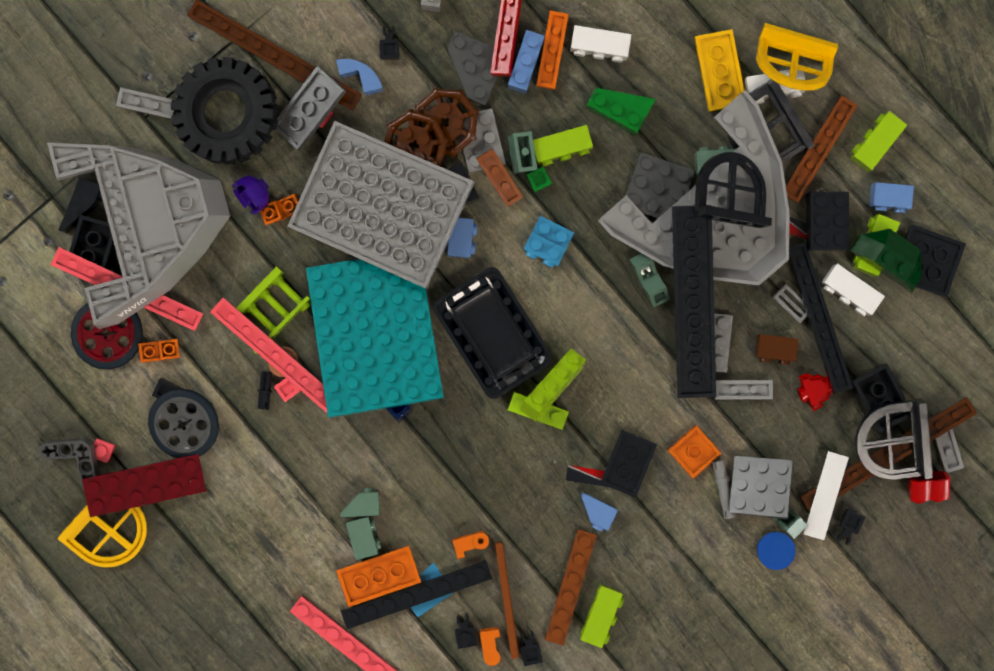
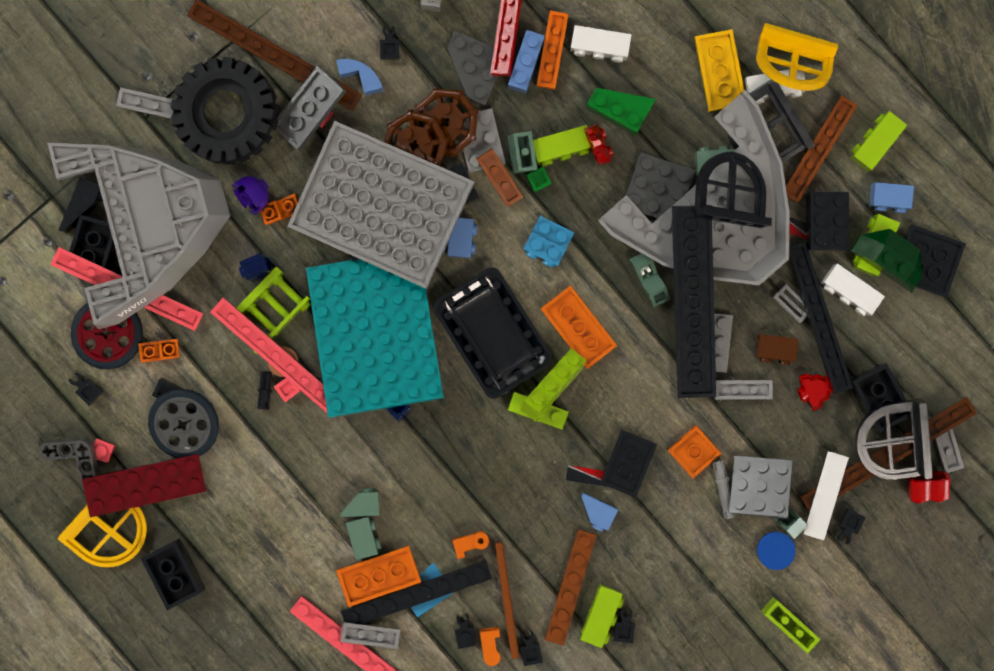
none -> black plate [69,373,104,406]
none -> black brick [141,538,206,610]
none -> clear blue brick [239,253,273,282]
none -> light grey plate [340,622,400,649]
none -> orange plate [540,285,617,369]
none -> red plate [584,124,614,166]
none -> black plate [613,608,635,643]
none -> lime brick [761,597,821,654]

